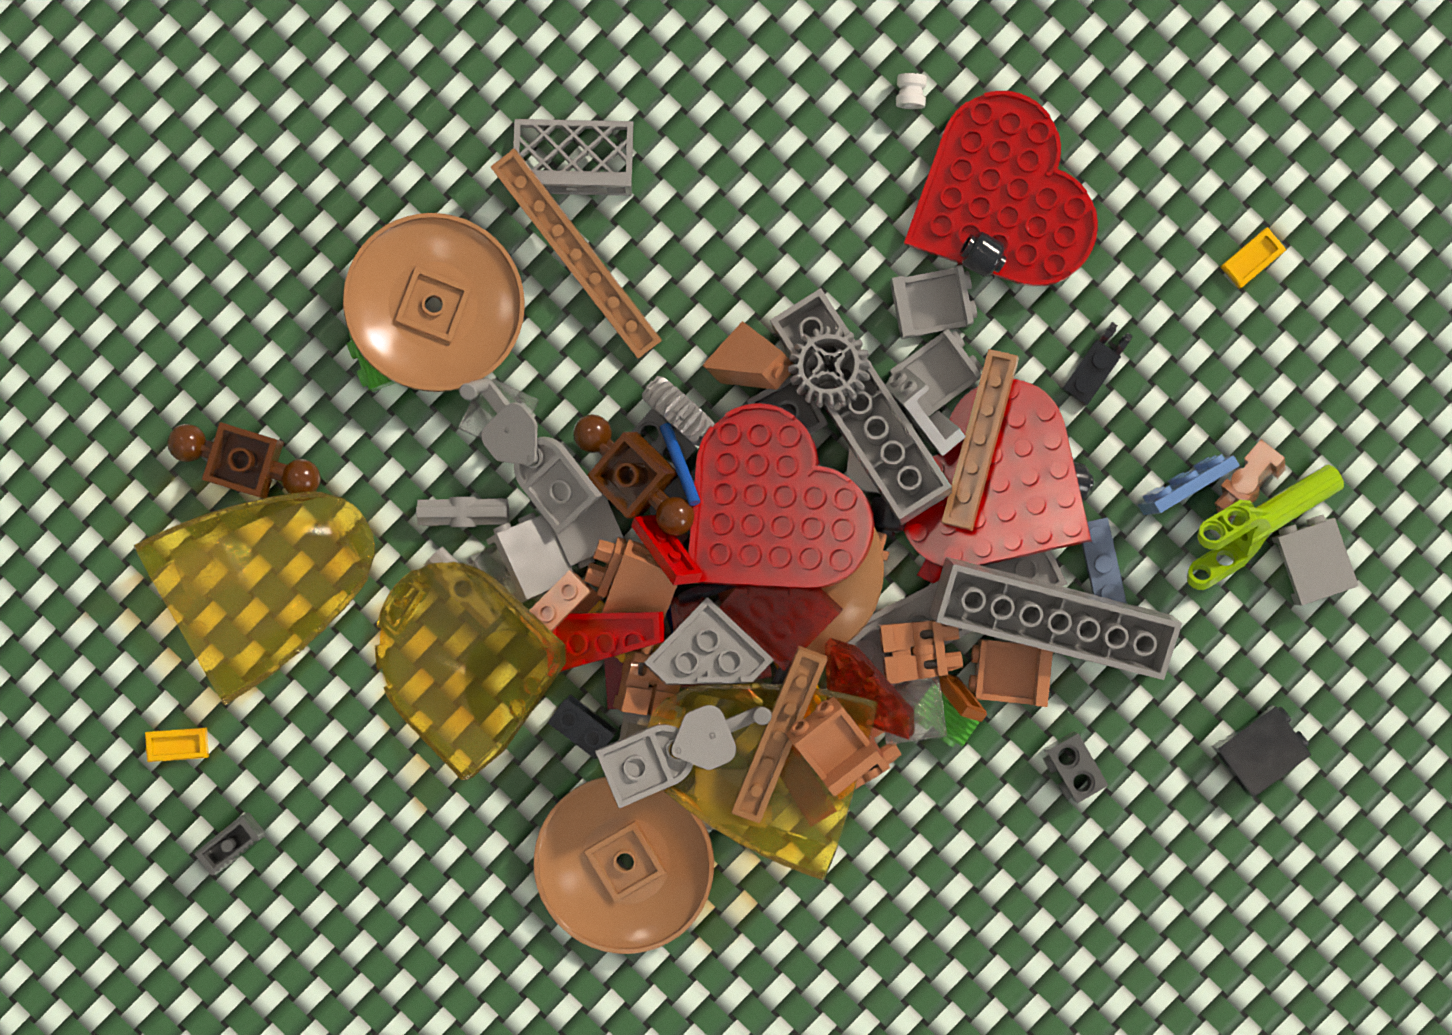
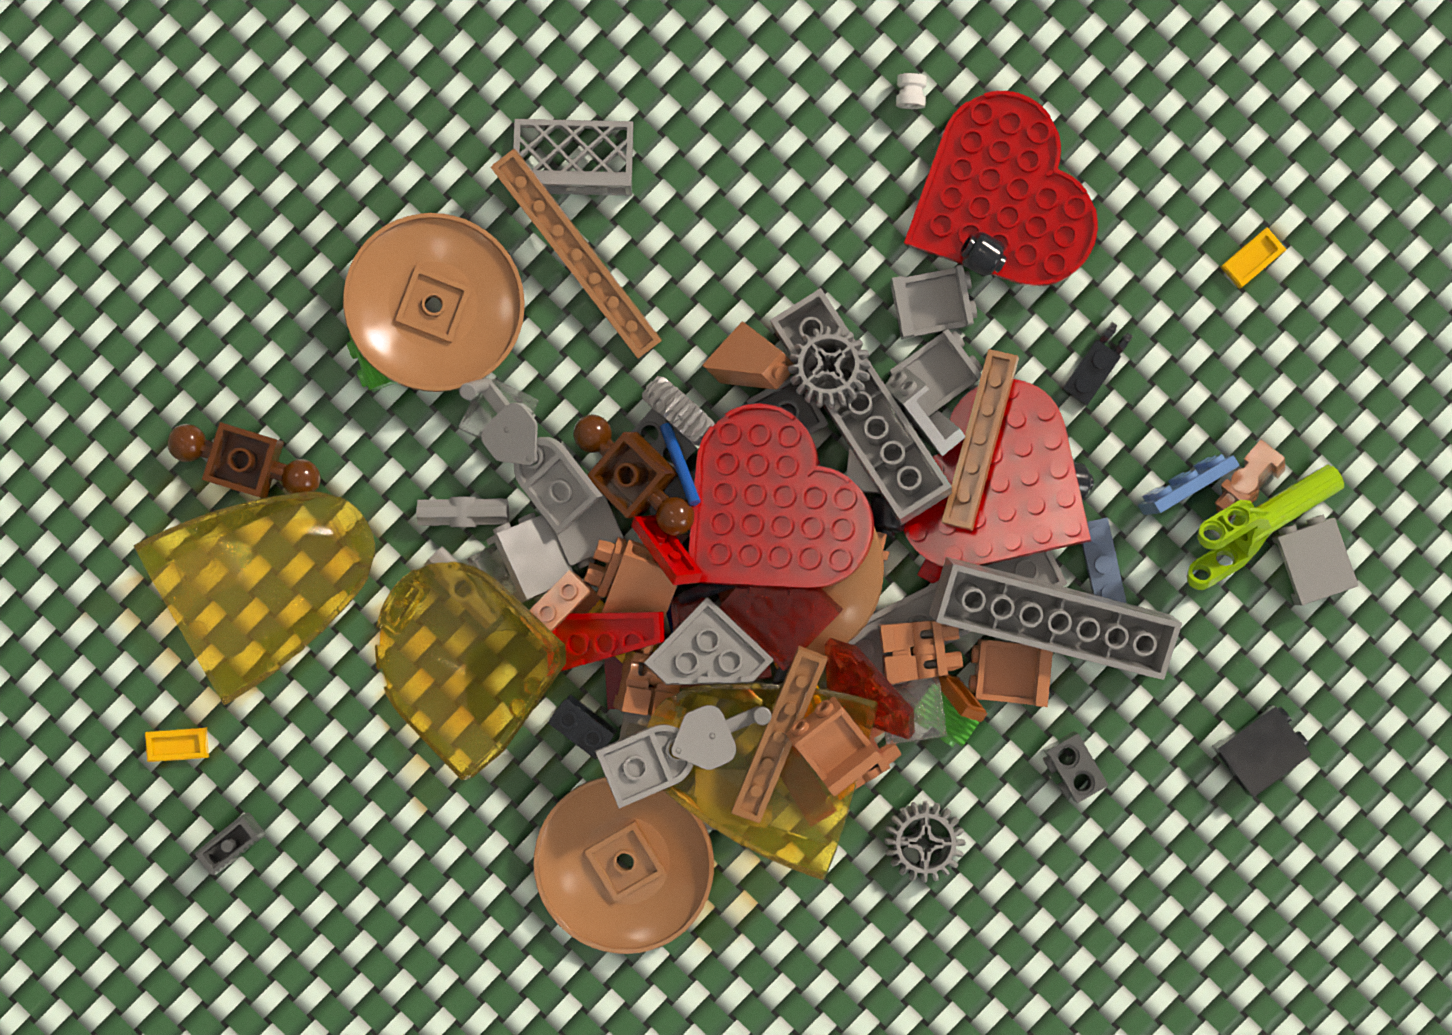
none -> light grey gear [884,801,966,883]

